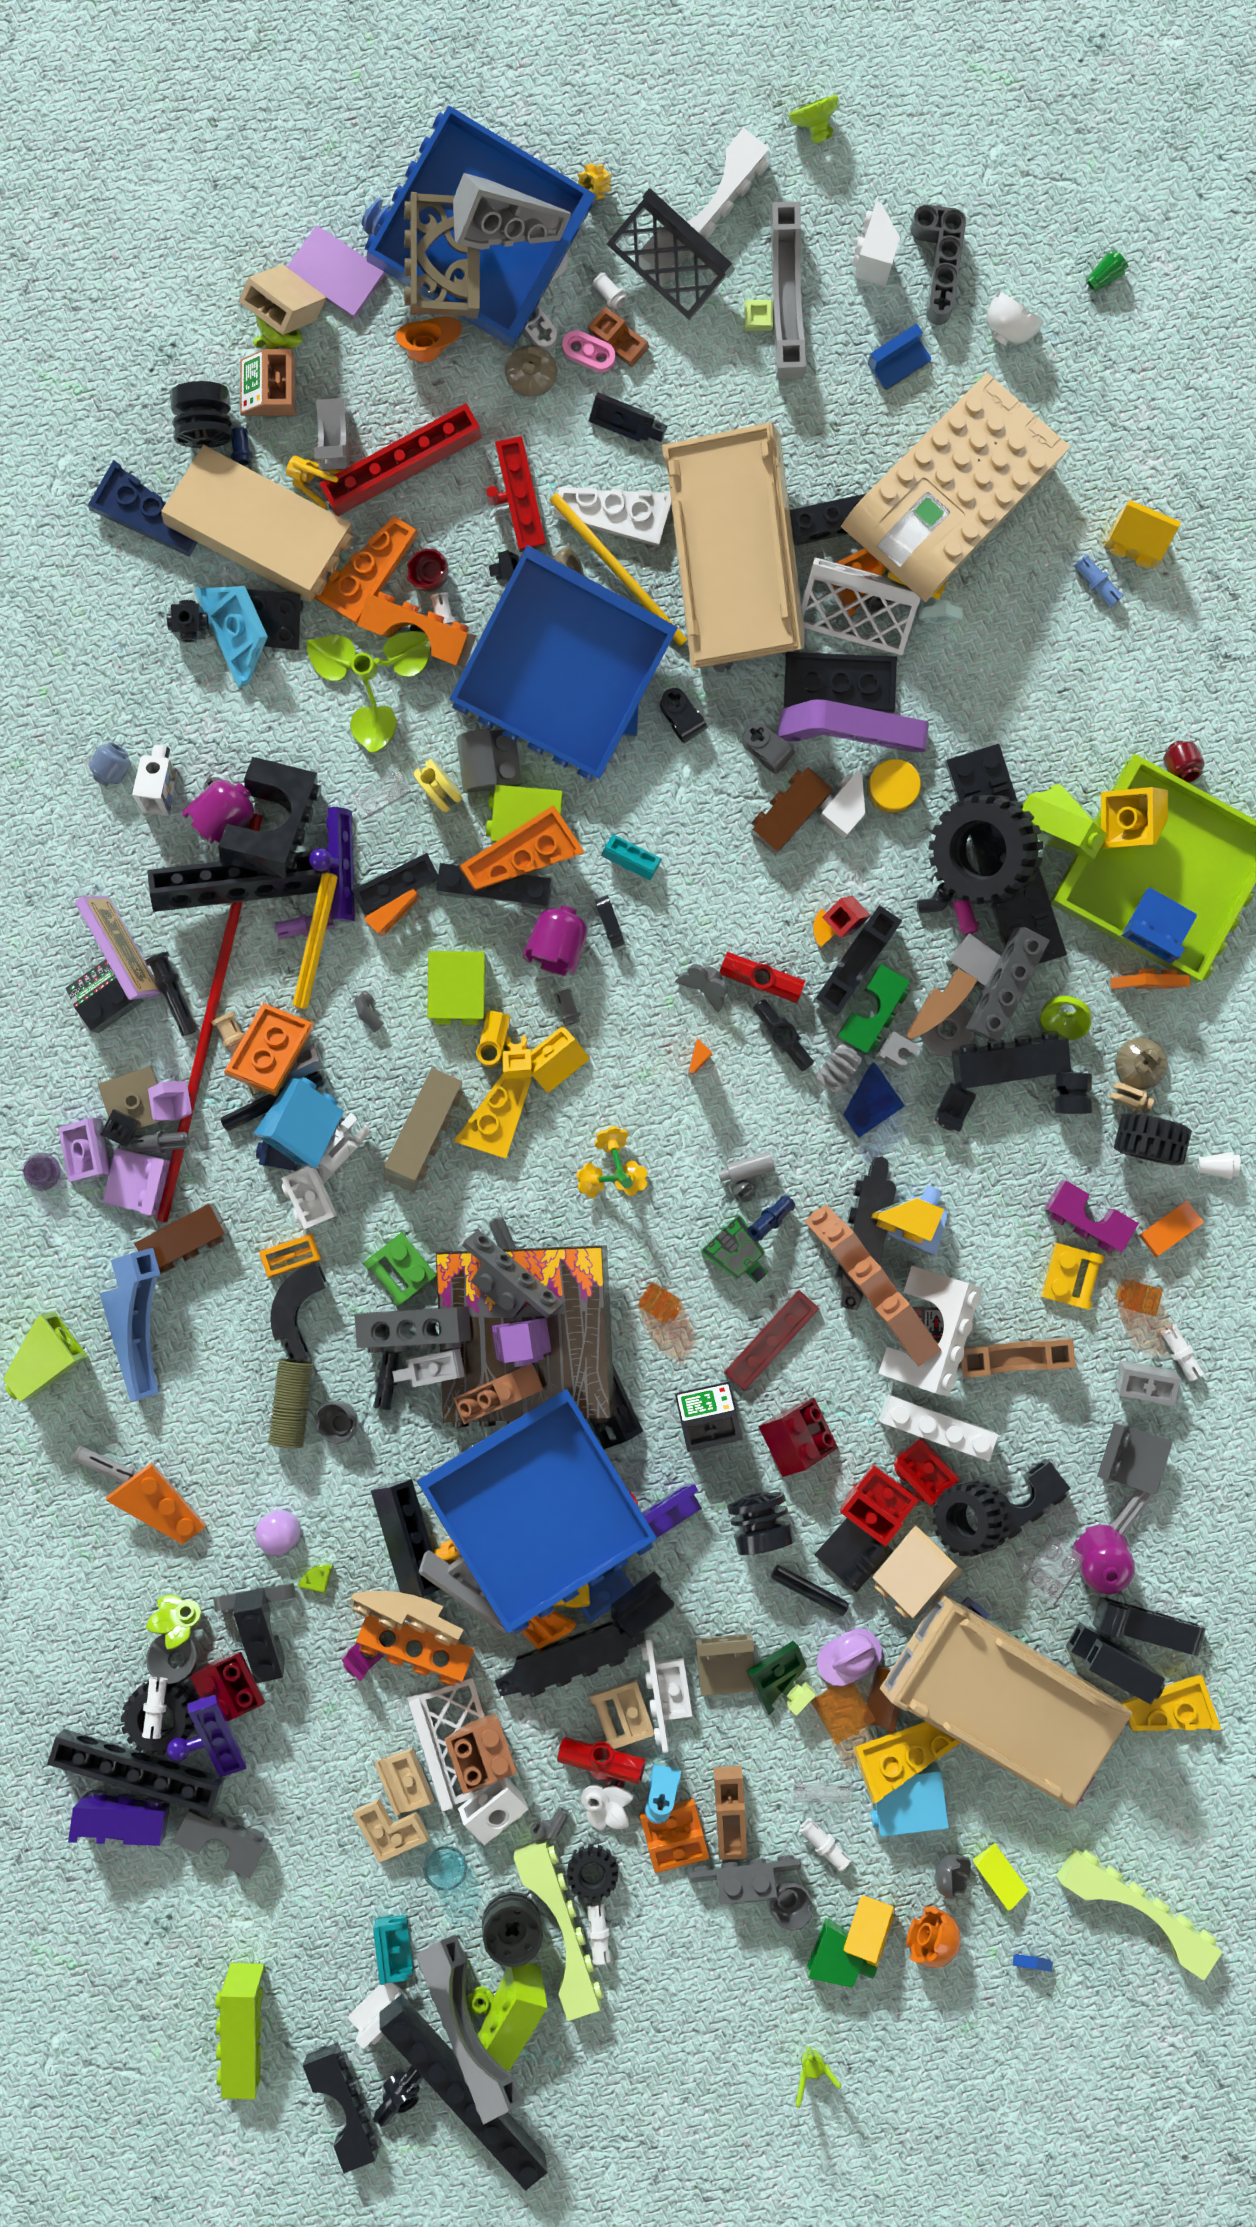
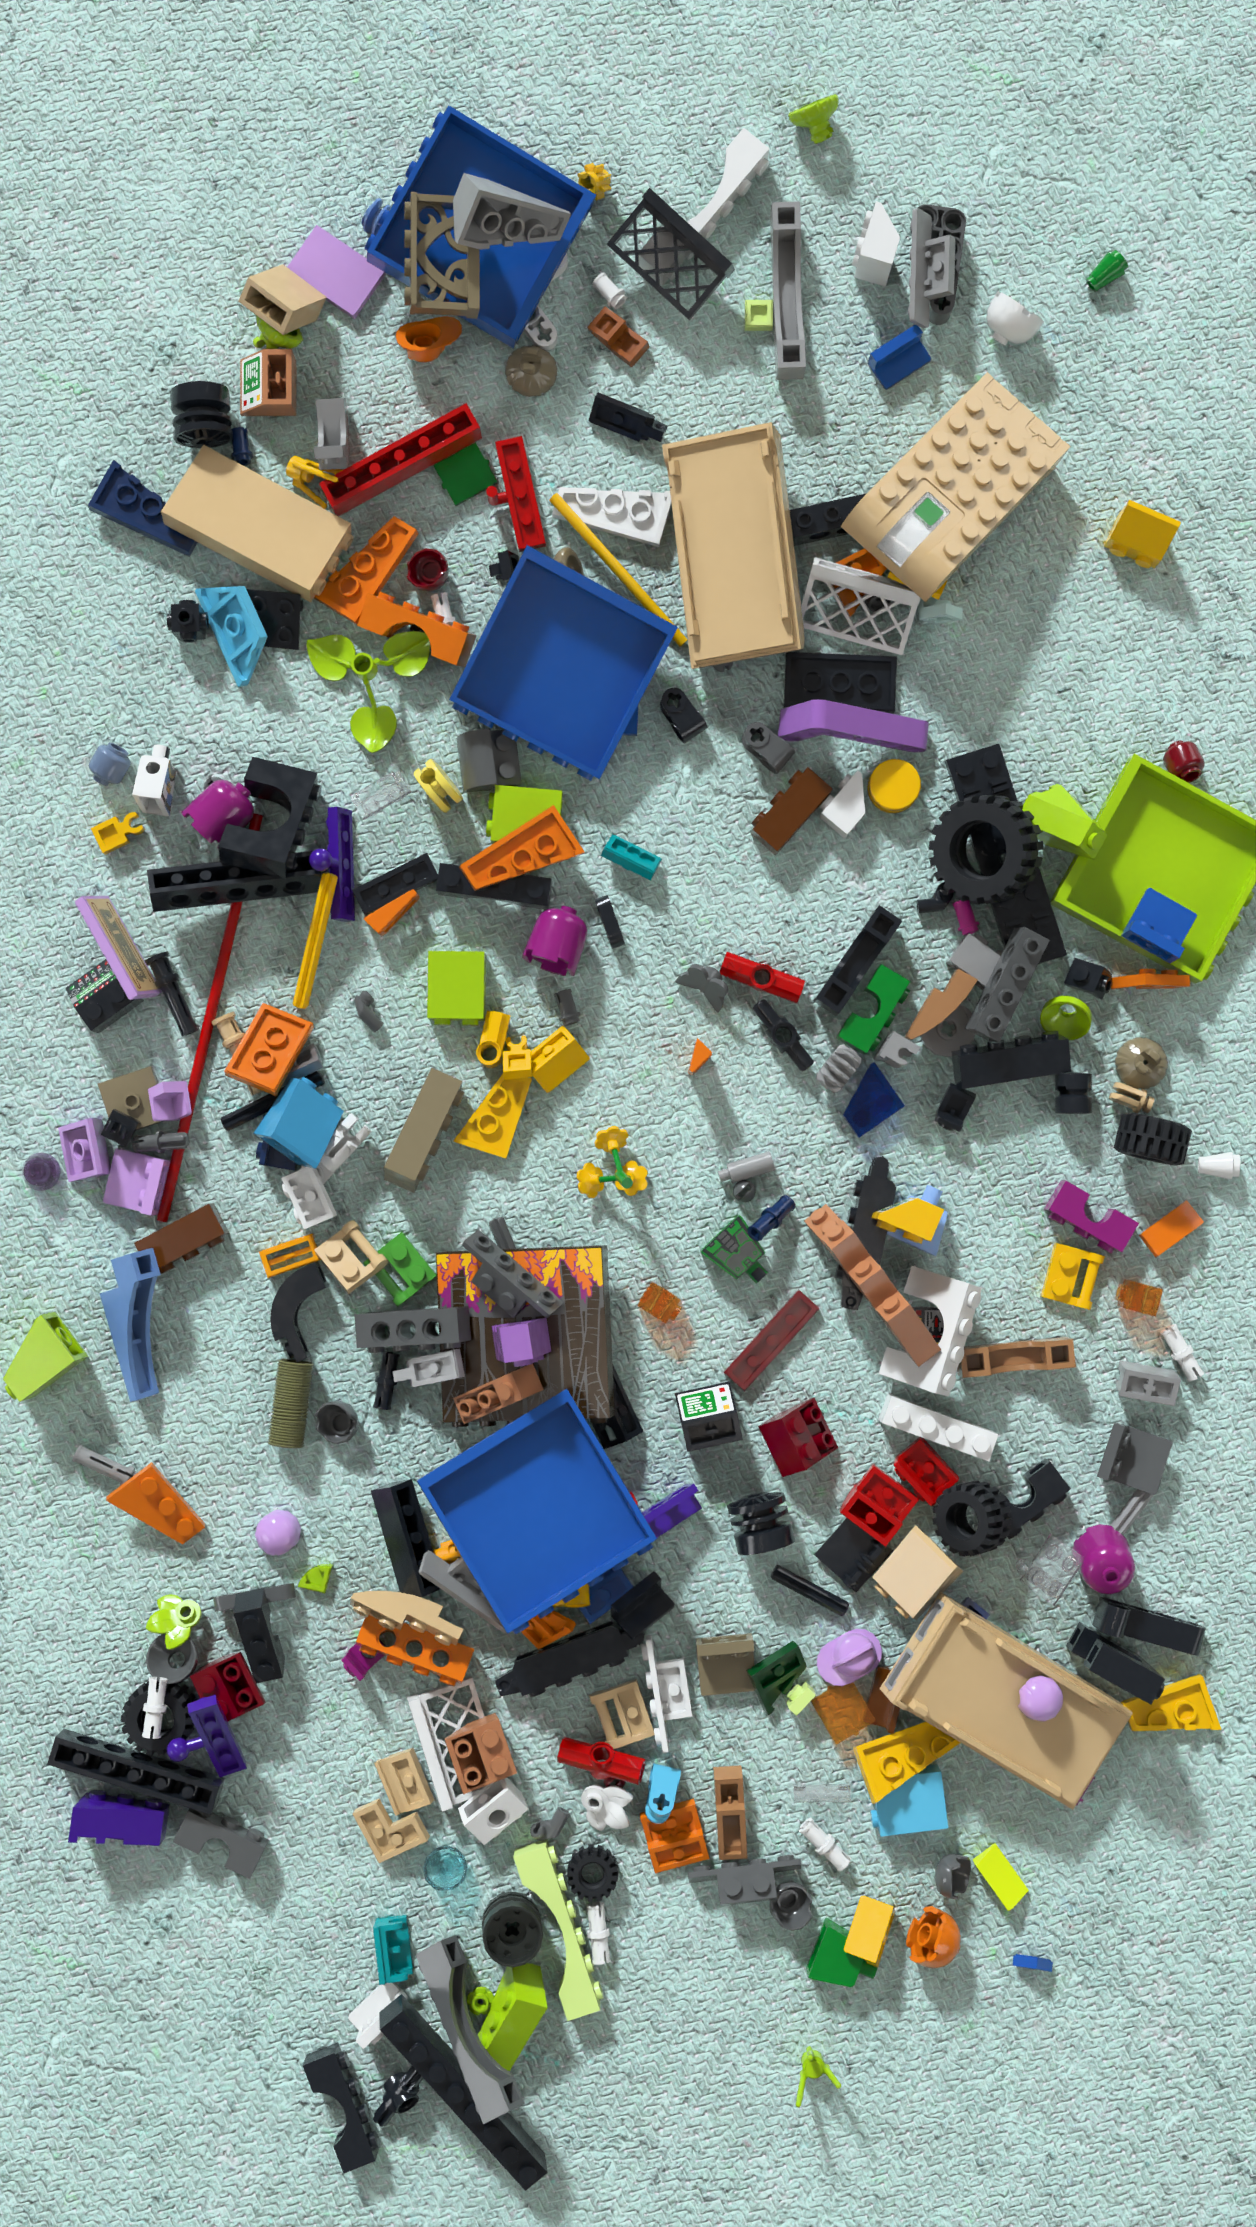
lime wedge [215,1963,264,2099] -> none
medium lavender pin [275,913,334,940] -> none
bright pink plate [562,330,615,373] -> none
light orange tile [813,908,836,948] -> none
red brick [822,895,871,938] -> none
yellowish green arch [1056,1848,1223,1981] -> none
medium blue pin [1074,554,1124,608] -> none
yellow slope [1101,787,1168,849] -> none
none -> yellow plate [91,812,145,855]
none -> tan plate [314,1220,388,1294]
none -> green piece [433,442,498,506]
none -> light grey bracket [908,208,955,328]
none -> lavender hair [1018,1675,1063,1721]
none -> black bracket [1064,957,1112,1000]

